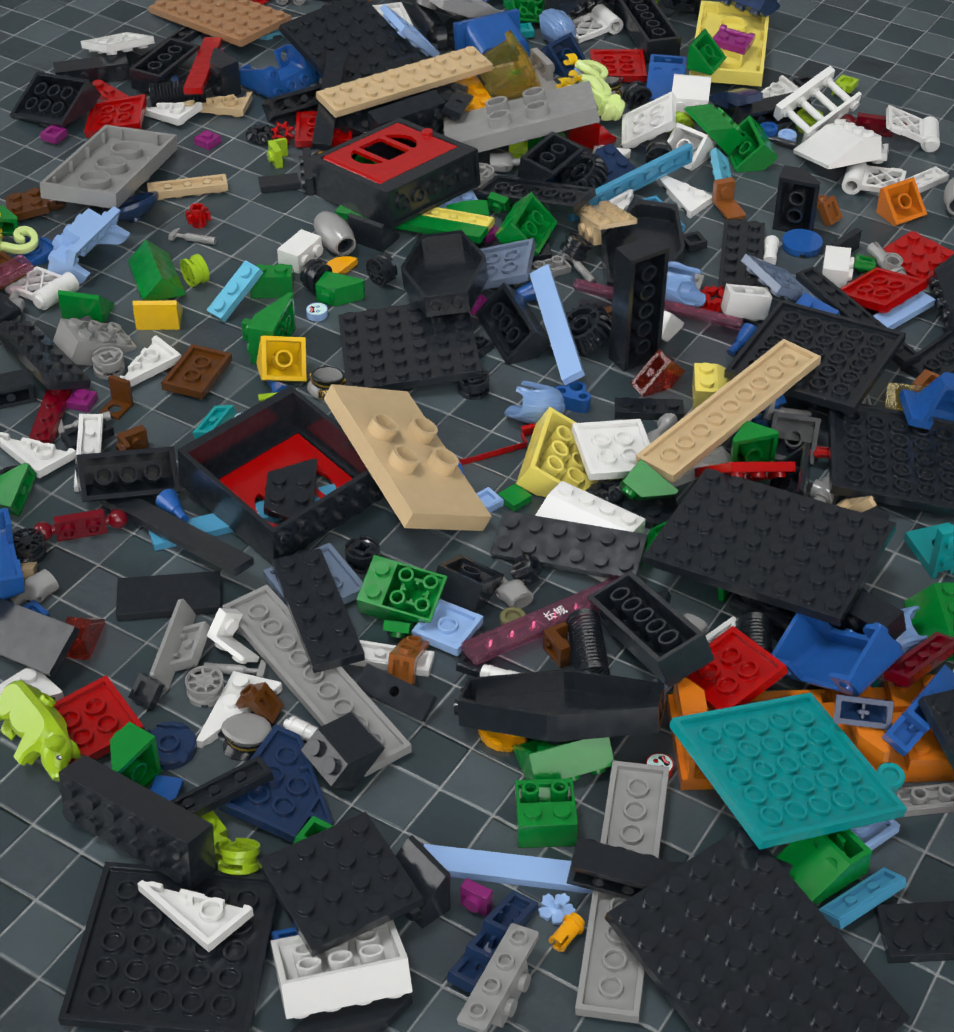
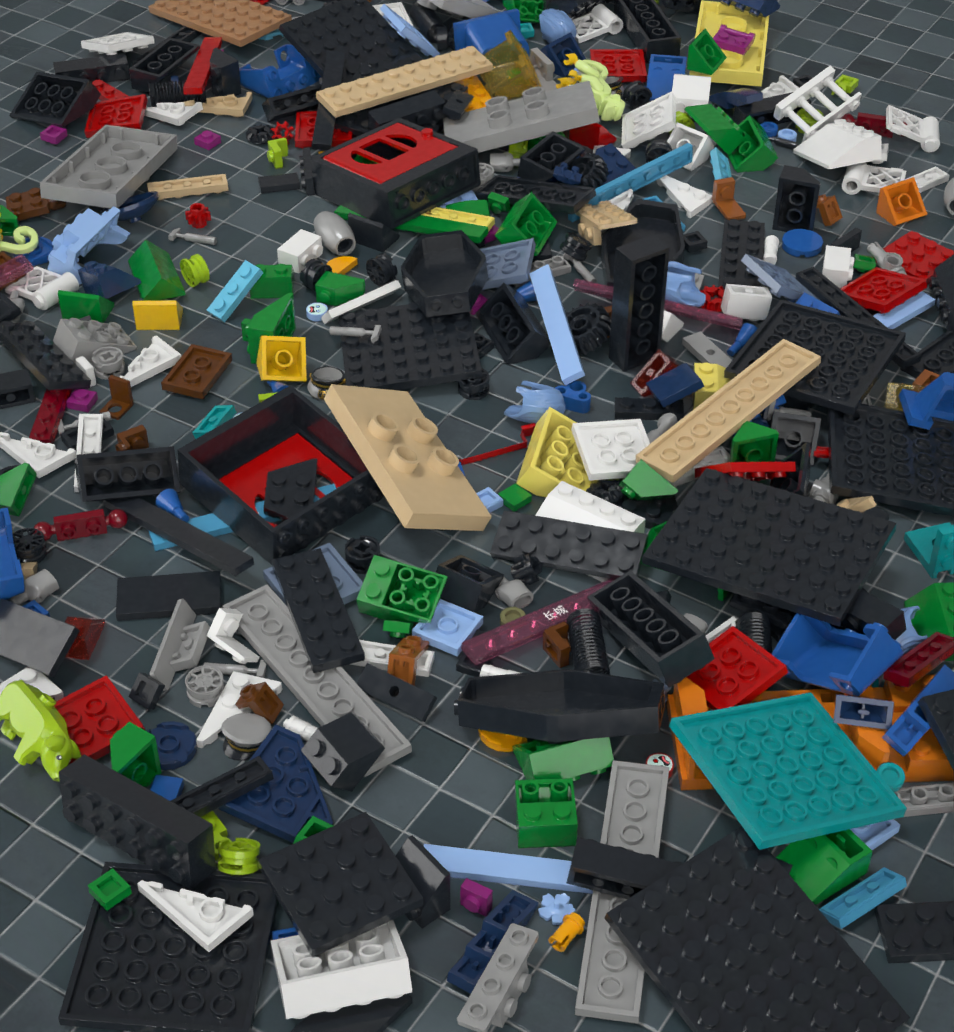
none -> white tile [75,356,96,387]
none -> dark blue slope [78,261,141,299]
none -> green plate [87,868,132,911]
none -> white tile [321,280,401,325]
none -> light grey piece [329,325,382,343]
none -> dark blue piece [553,162,582,185]
none -> dark blue tile [646,363,704,407]
none -> light grey tile [682,331,732,368]

